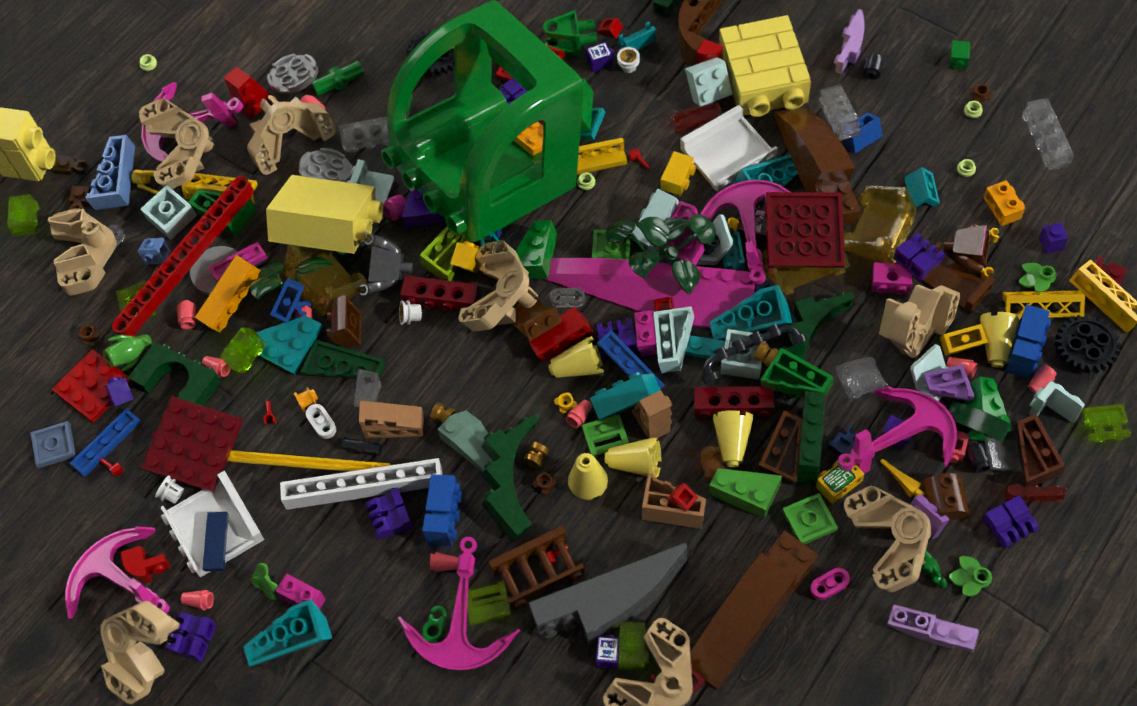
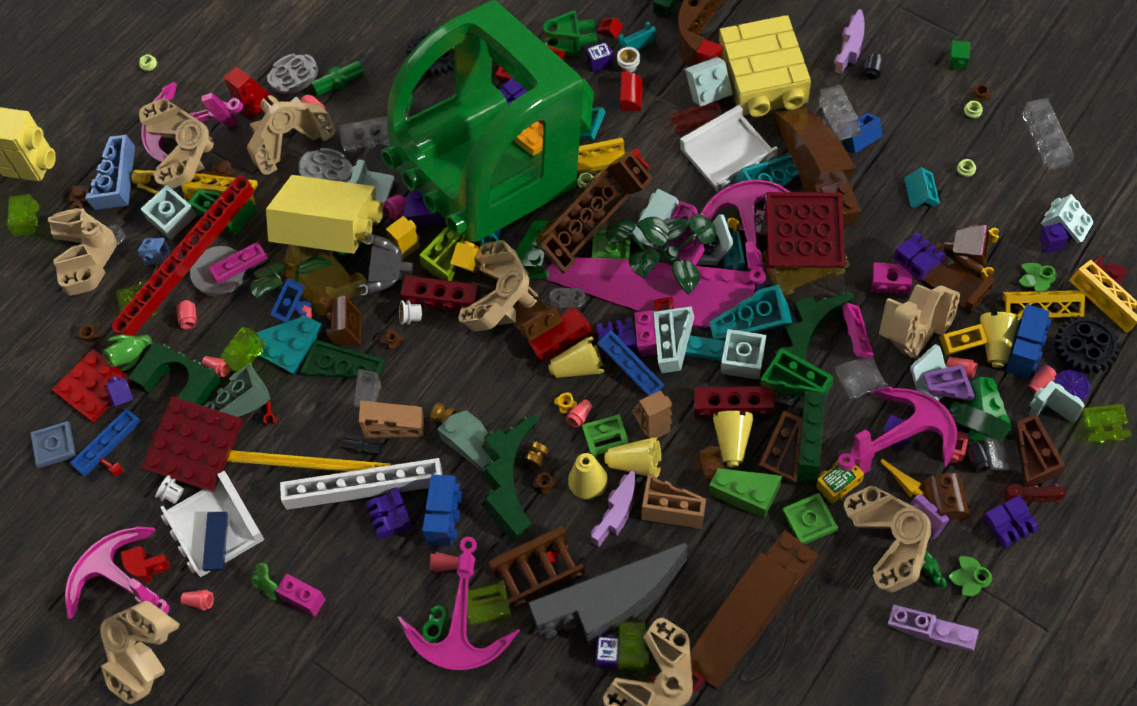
dark brown plate [53,155,88,175] -> none
dark purple legs [164,612,216,663] -> none
light orange brick [195,255,261,333] -> none
teal wedge [244,599,332,667] -> none
light orange brick [294,387,318,412] -> none
white plate [306,404,336,439] -> none
teal wedge [590,372,660,420] -> none
yellow brick [661,151,696,196] -> none
red slope [667,483,698,512] -> none
black bar [702,324,807,385] -> none
pearl gold wheel [753,342,779,367] -> none
dark pink plate [810,568,850,600] -> none
dark blue plate [828,425,860,456] -> none
clear yellow windscreen [844,185,916,264] -> none
light orange brick [984,180,1025,226] -> none
none -> reddish brown plate [202,160,236,185]
none -> sand green wedge [204,363,270,417]
none -> reddish brown plate [381,329,404,349]
none -> yellow brick [386,216,420,259]
none -> reddish brown slope [536,151,653,274]
none -> lavender slope [591,470,635,548]
none -> red brick [620,72,643,111]
none -> dark pink plate [842,302,874,359]
none -> light aqua bracket [1041,194,1093,243]
none -> dark purple wheel [1053,370,1090,401]

